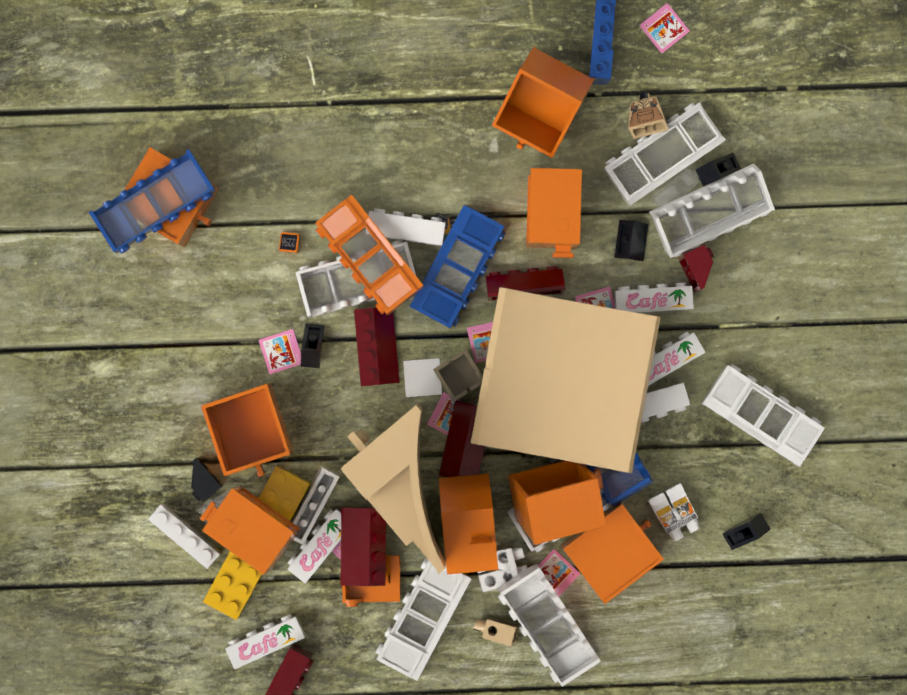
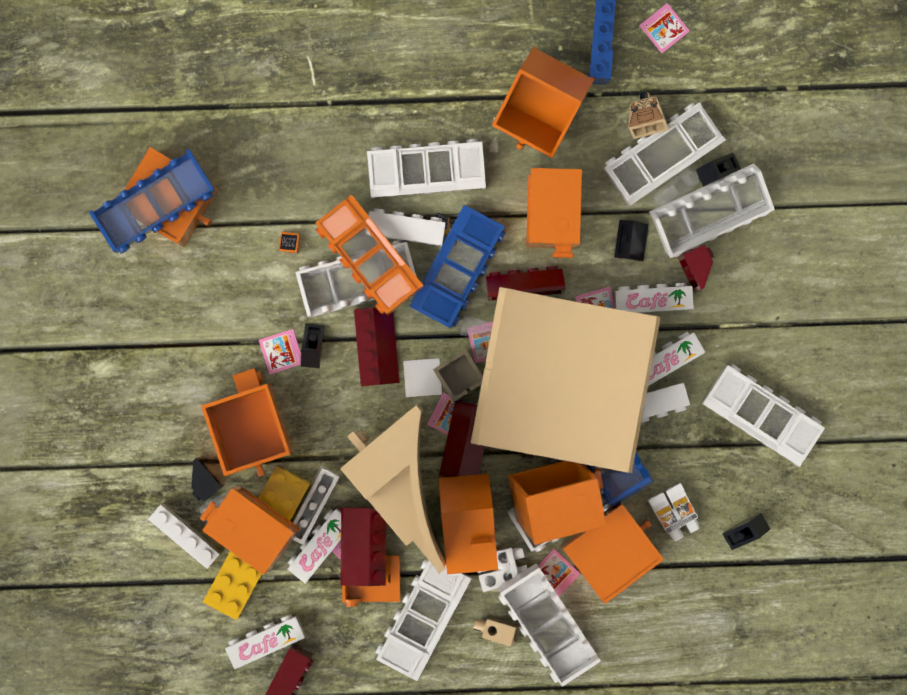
none -> orange brick [233,368,264,393]
none -> white window [367,139,486,199]
none -> clear brick [457,316,493,342]

